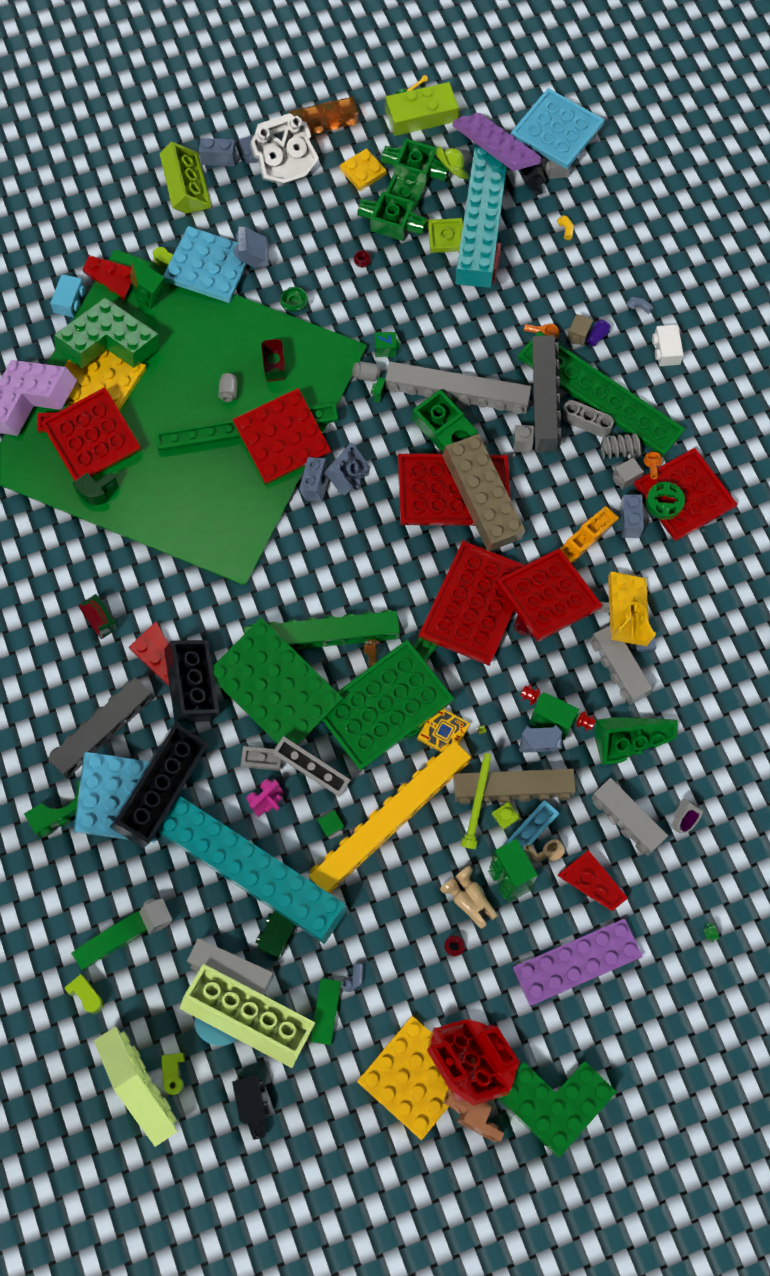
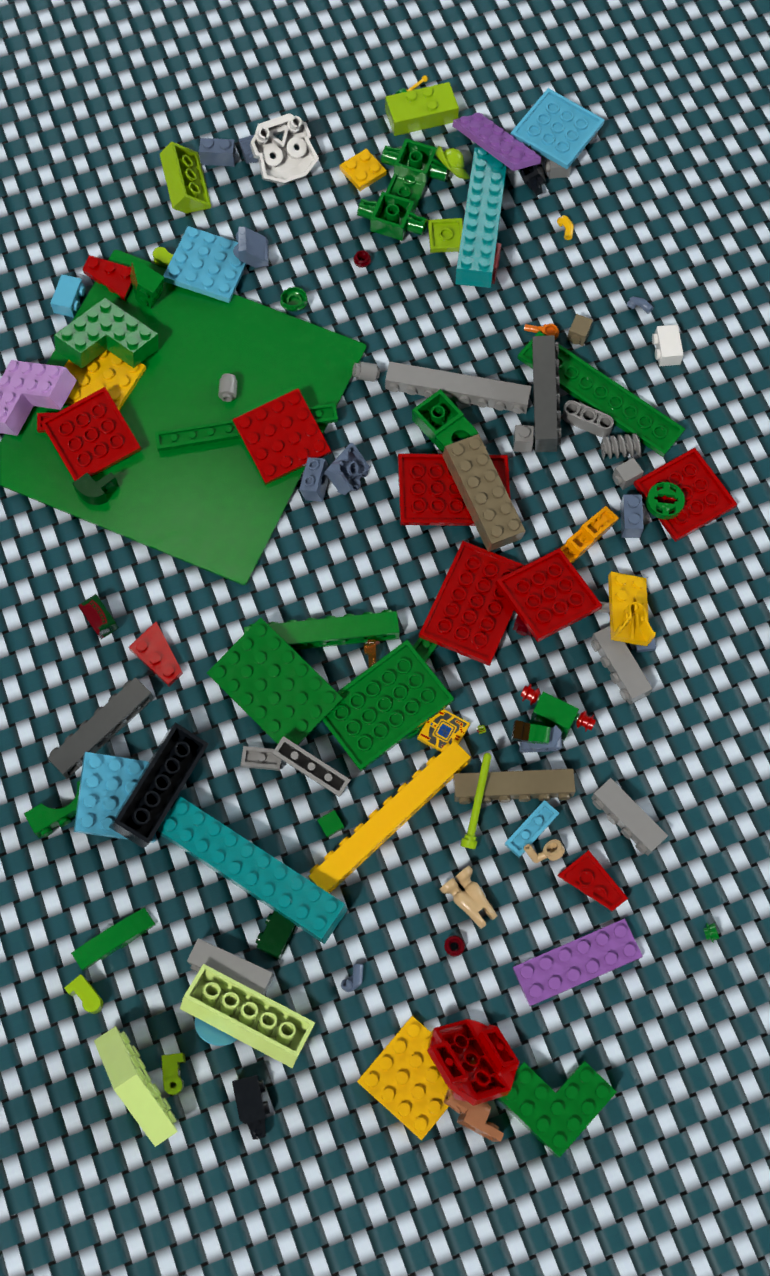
light grey brick [139,898,172,934] -> none
black brick [164,640,219,722] -> none
dark pink hips [246,779,284,817] -> none
dark red piece [261,339,285,382] -> none
clear orange brick [288,96,358,134] -> none
green tile [310,978,341,1046] -> none
green plate [371,377,385,403] -> none
green brick [375,332,400,357] -> none
green brick [488,839,538,903] -> none
lime plate [491,802,520,831] -> none
dark purple cone [587,319,611,347] -> none
green wedge [595,717,678,765] -> none
orange plate [644,452,662,479] -> none
light grey rock [672,798,703,834] -> none
none -> leg [511,720,551,744]

